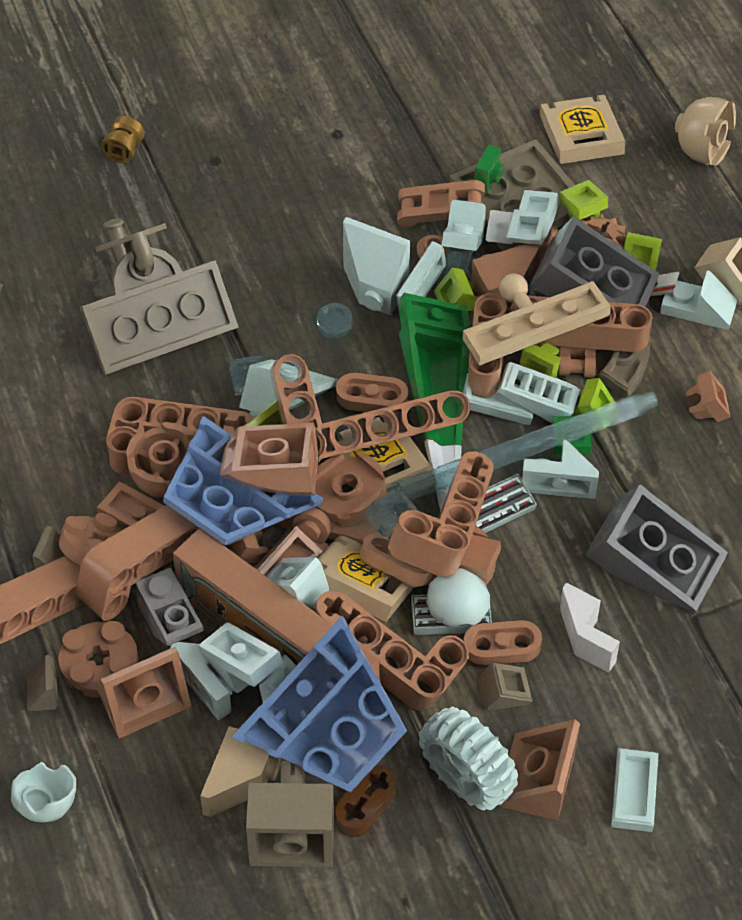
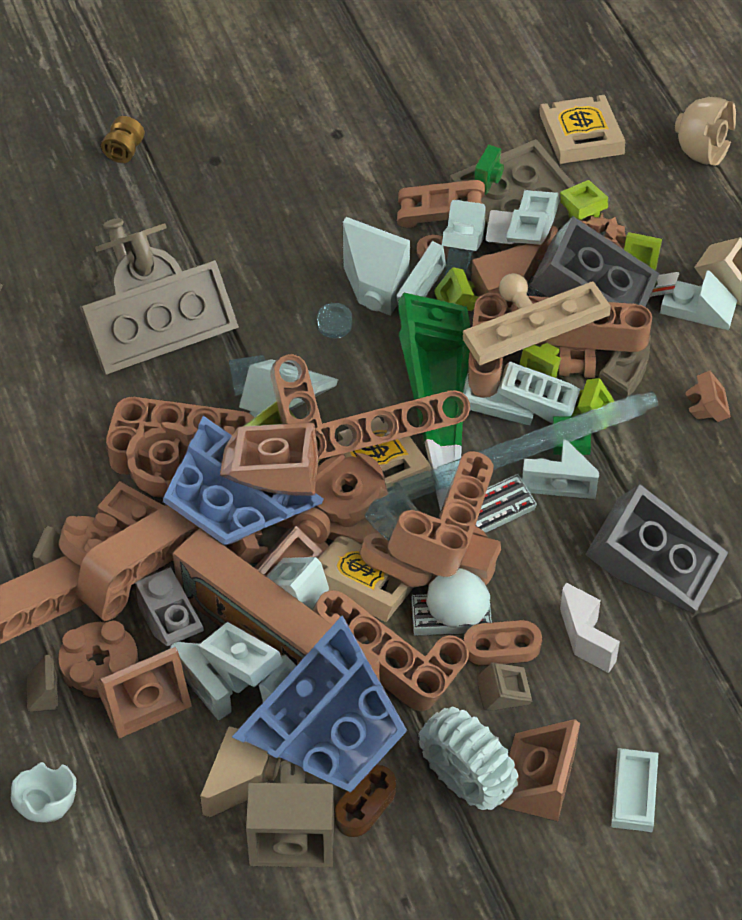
nougat plate [336,373,408,412] -> none

